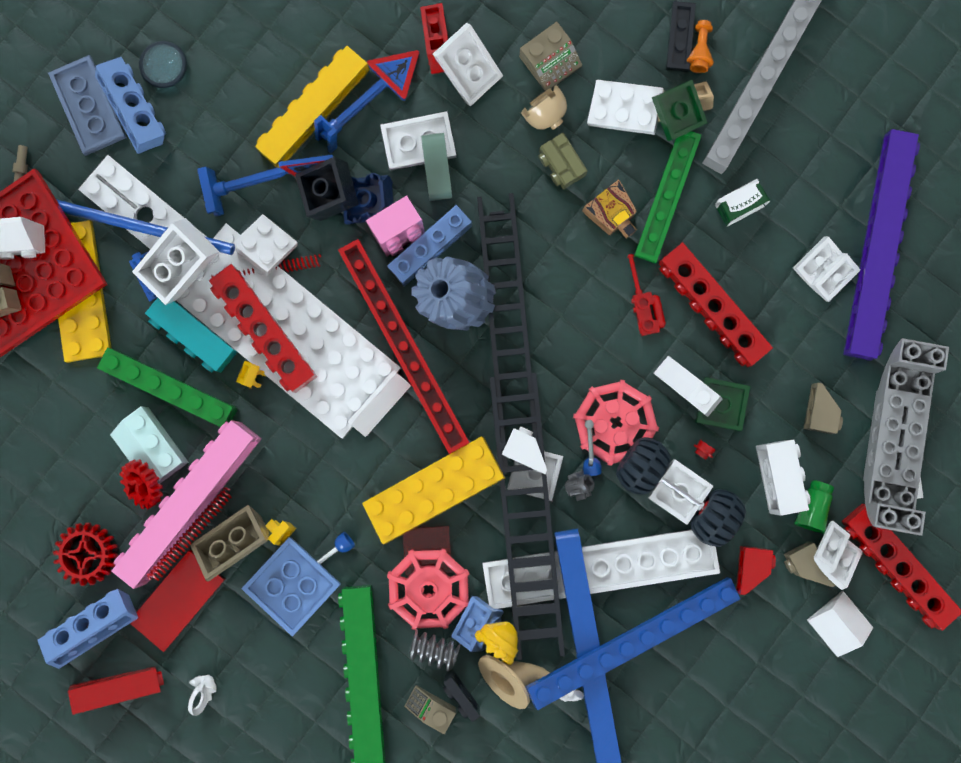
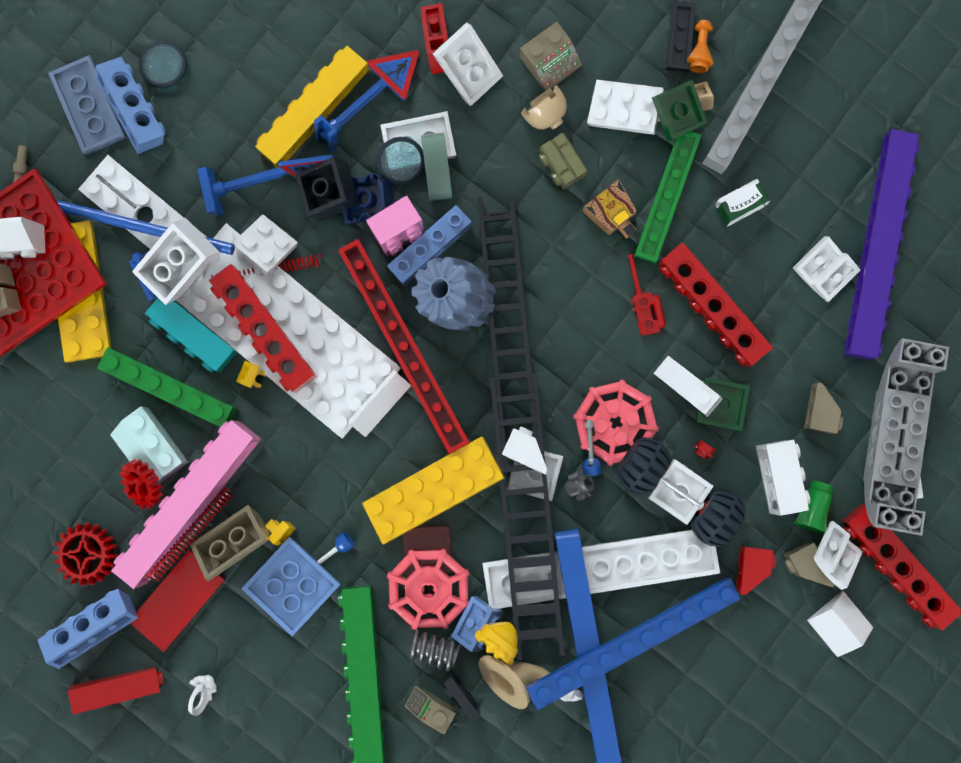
none -> clear light blue wheel [376,137,425,184]

